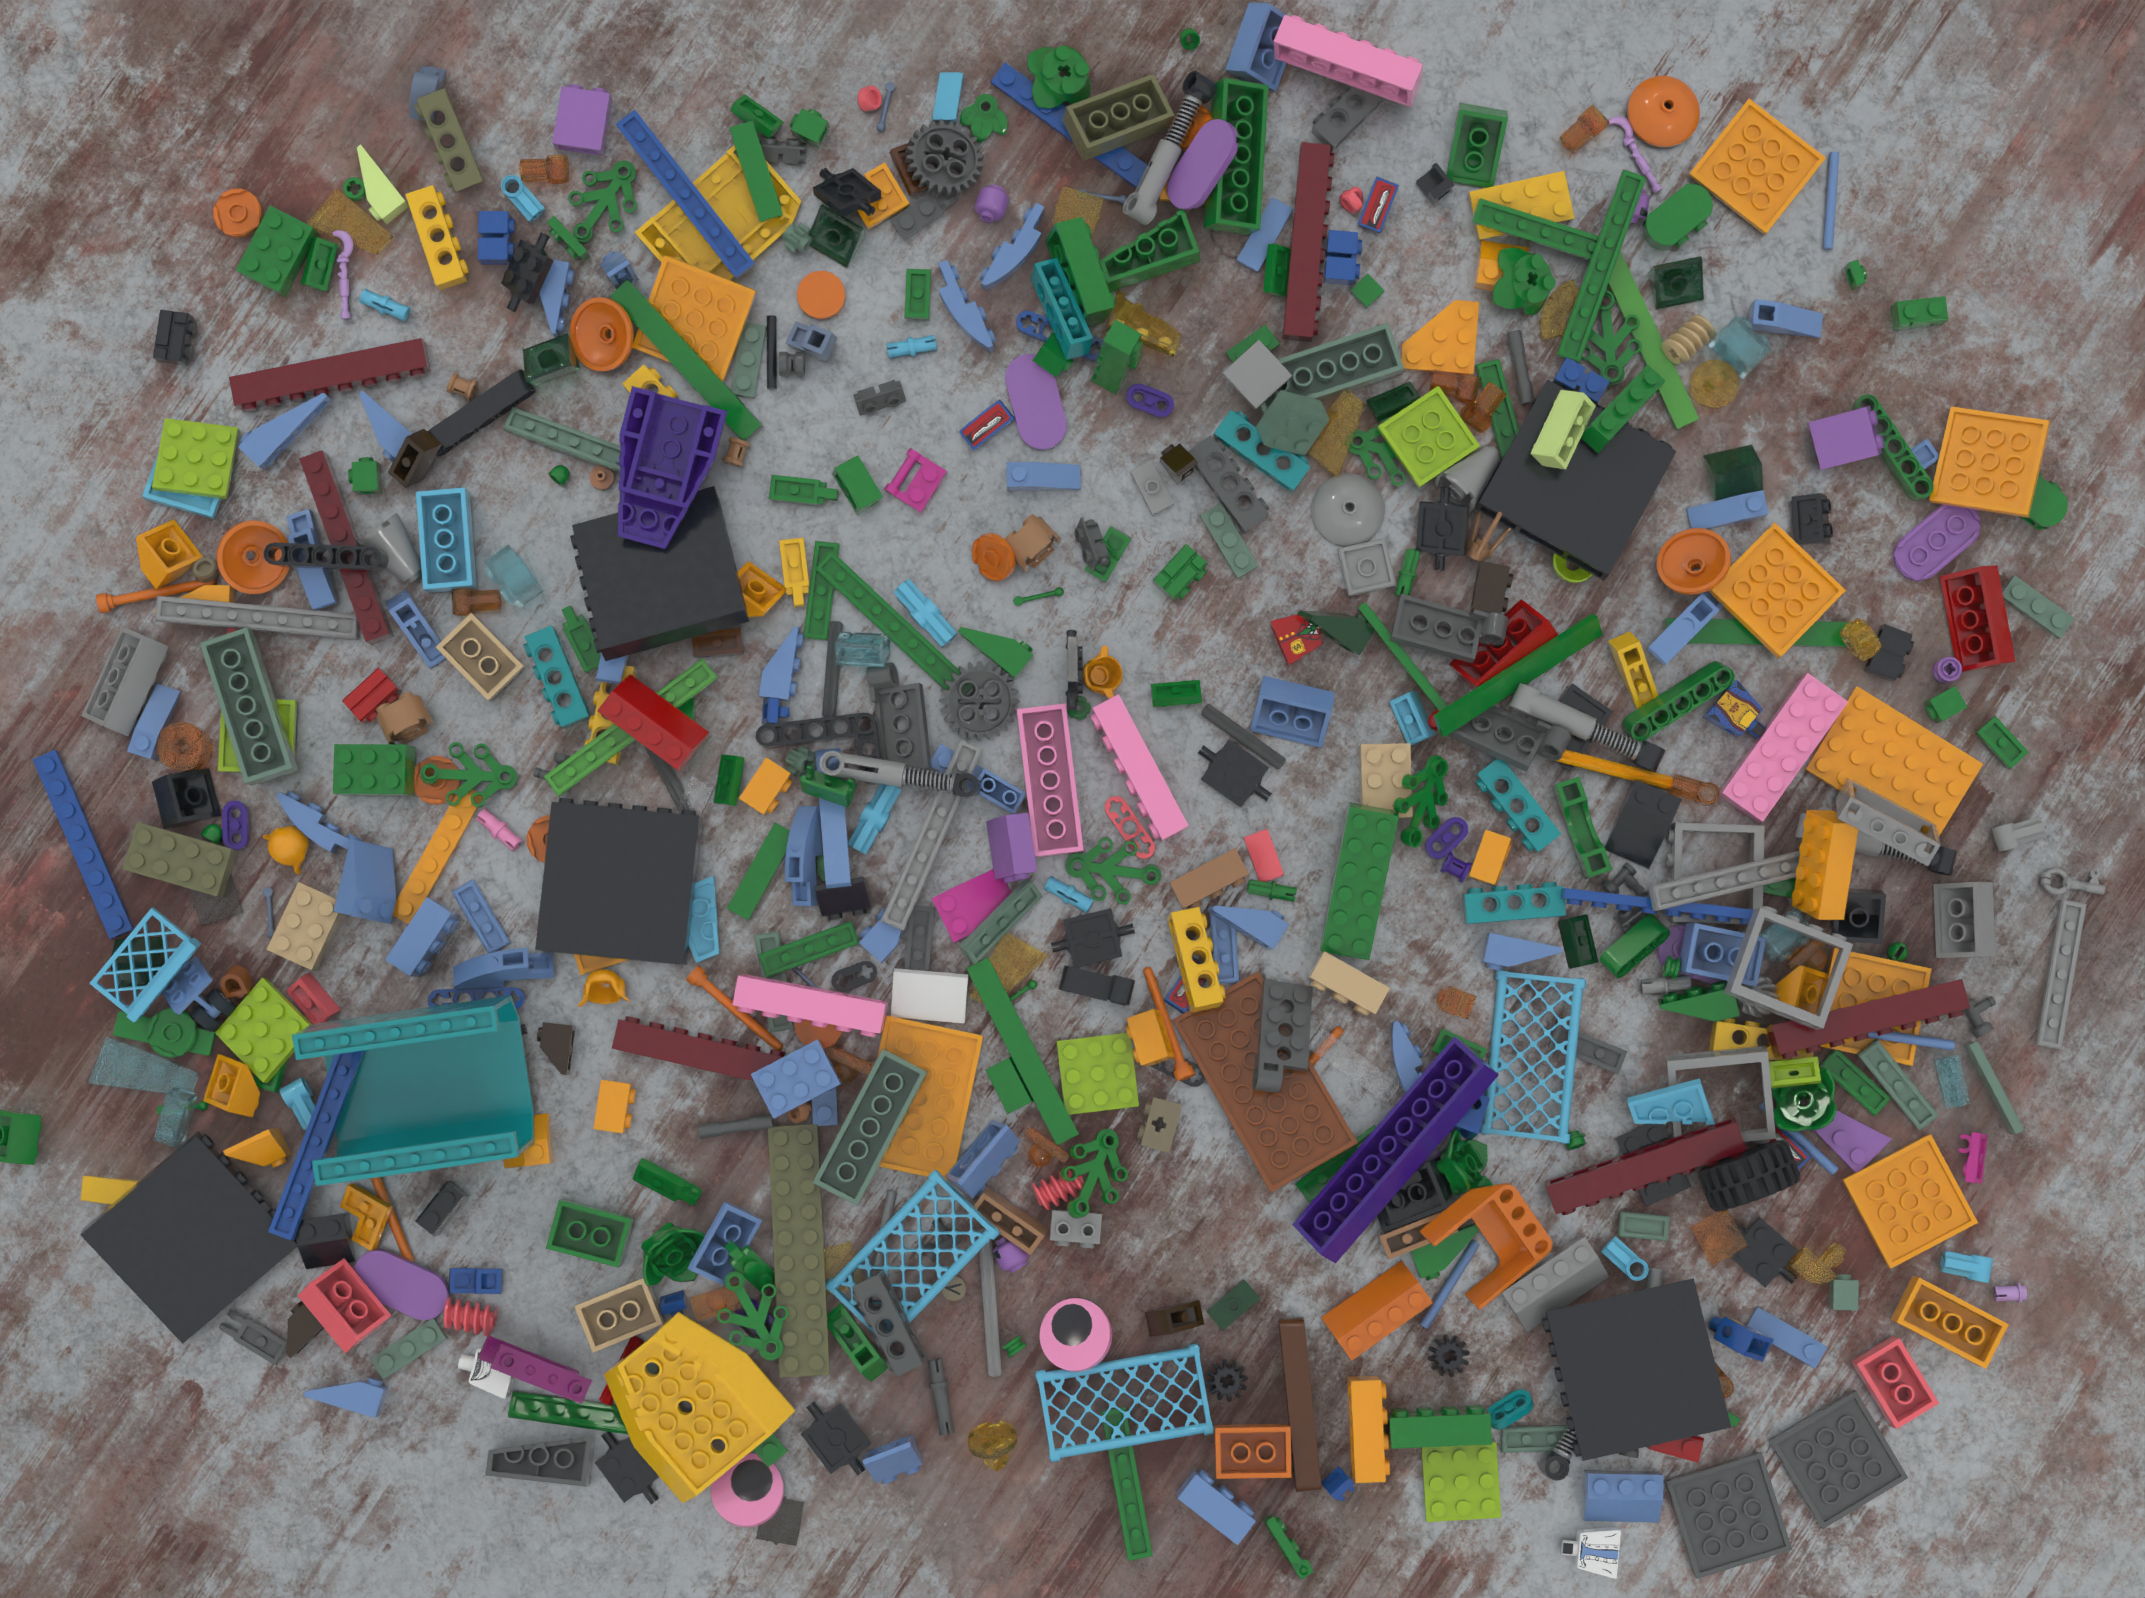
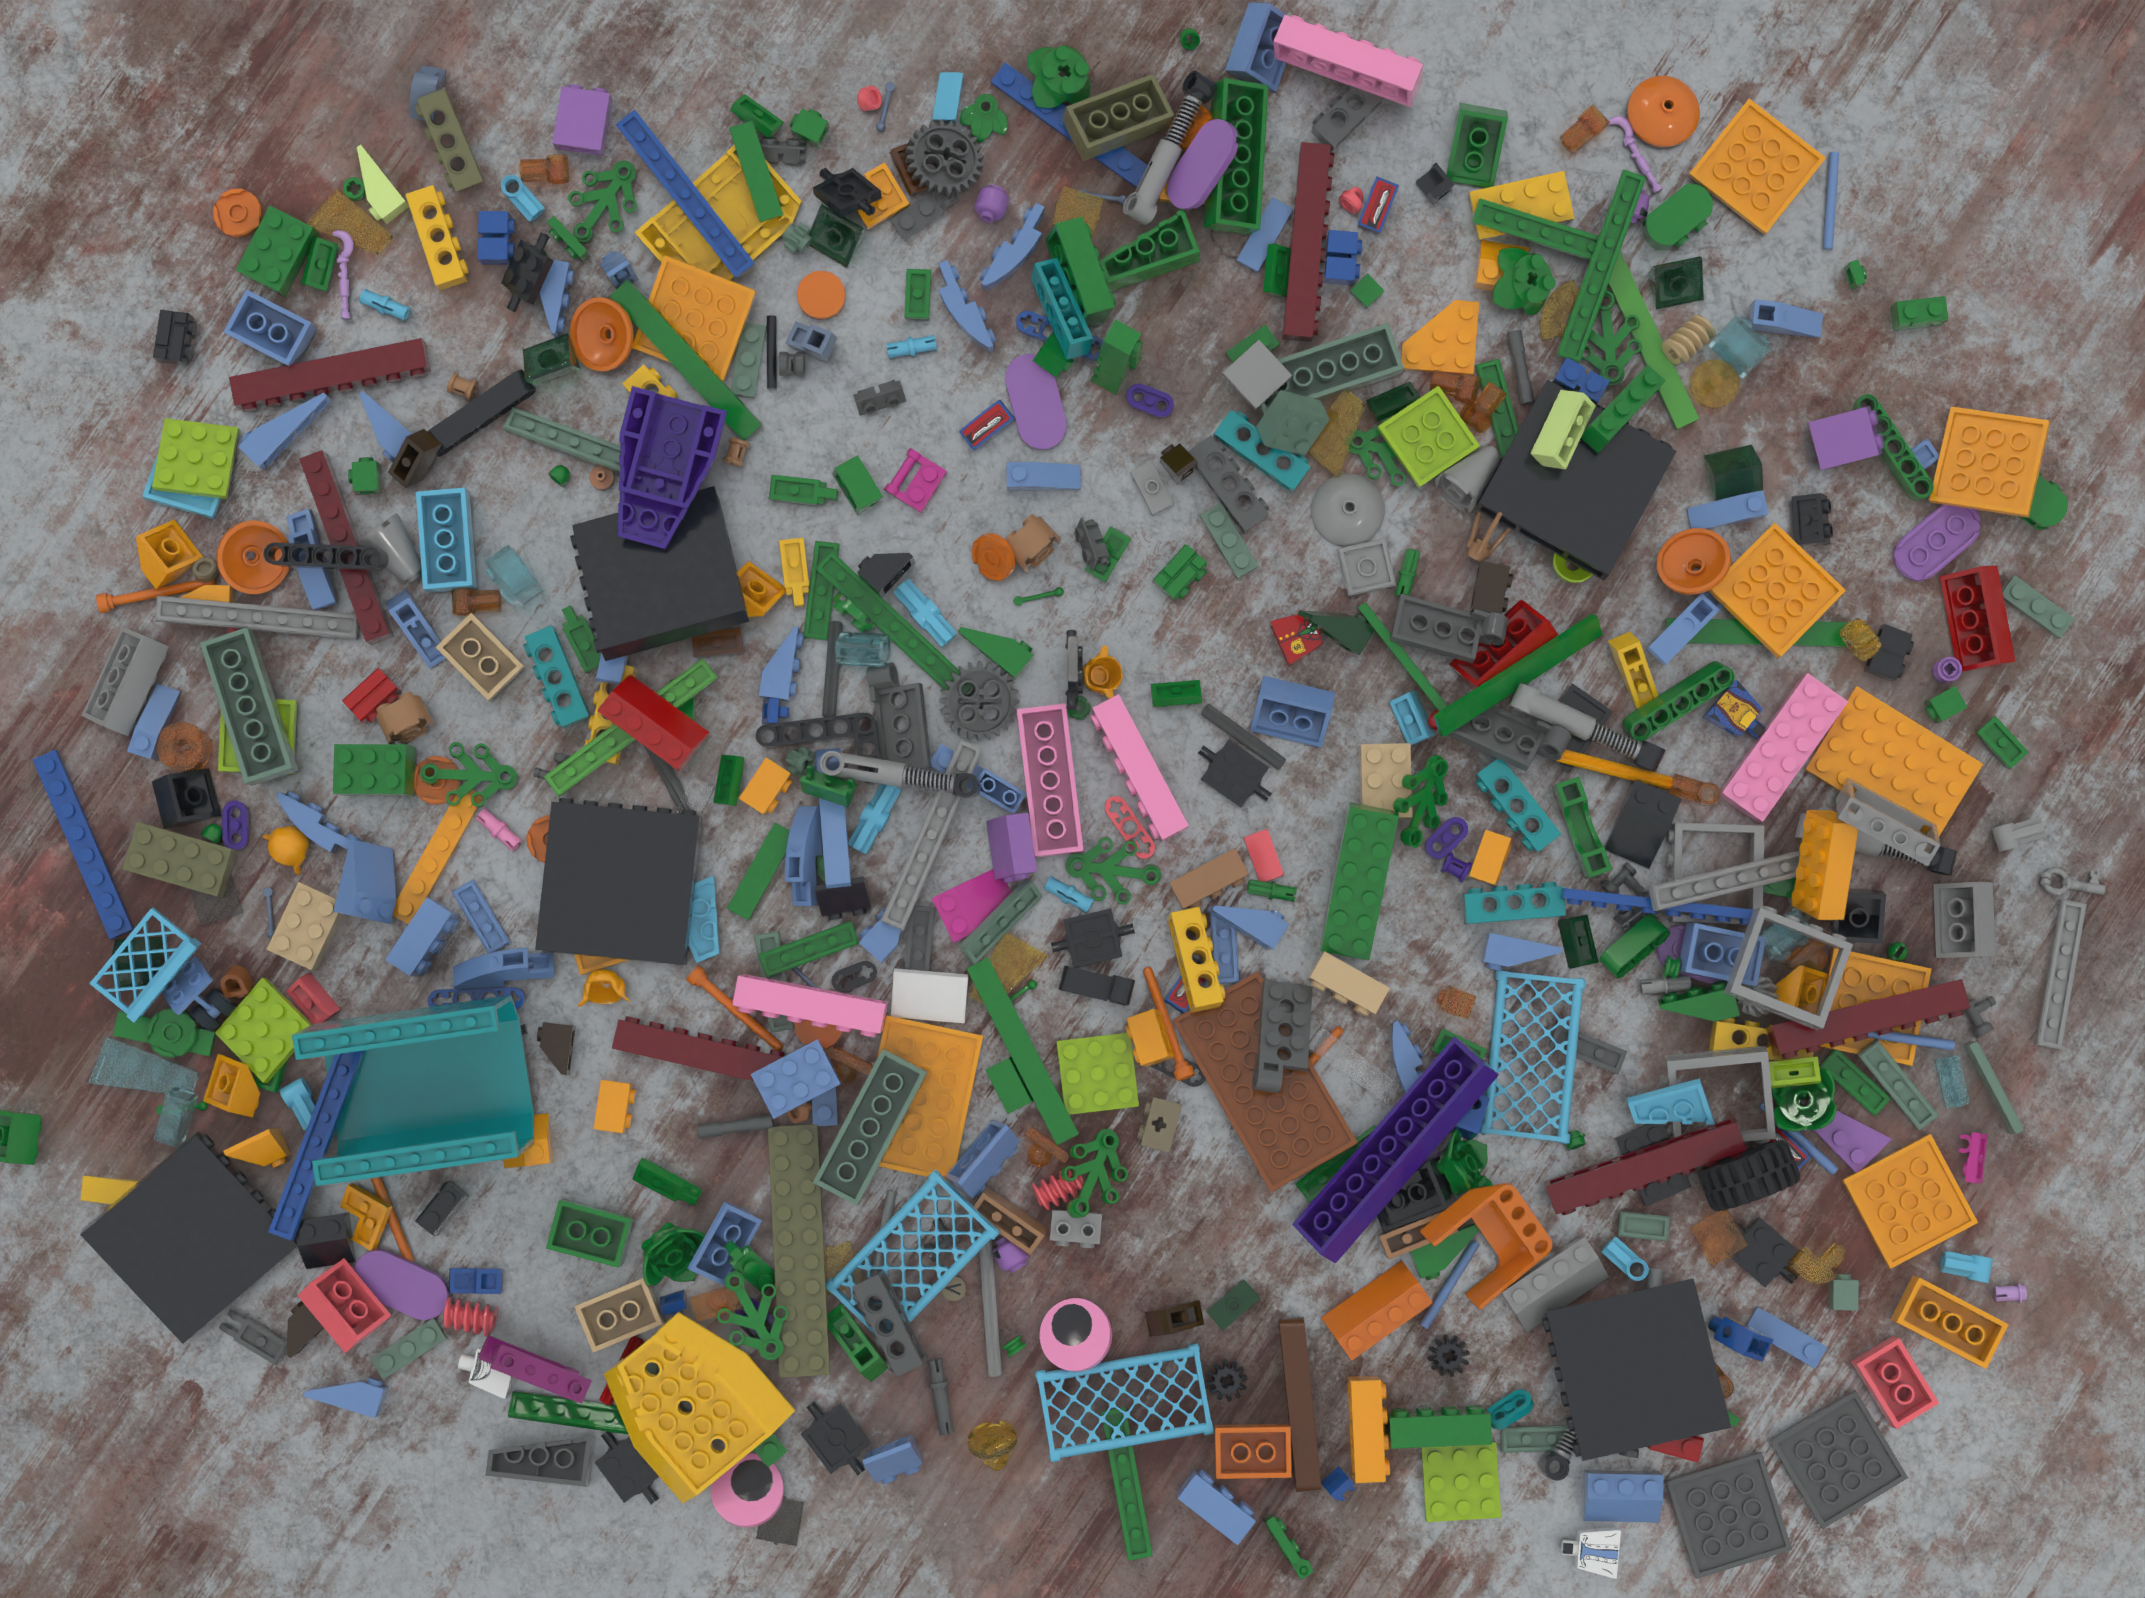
clear yellow wing [1105,289,1181,357] -> none
black plate [1416,486,1470,571] -> none
none -> medium blue slope [223,289,317,366]
none -> green plate [832,592,875,633]
none -> black slope [858,553,915,598]

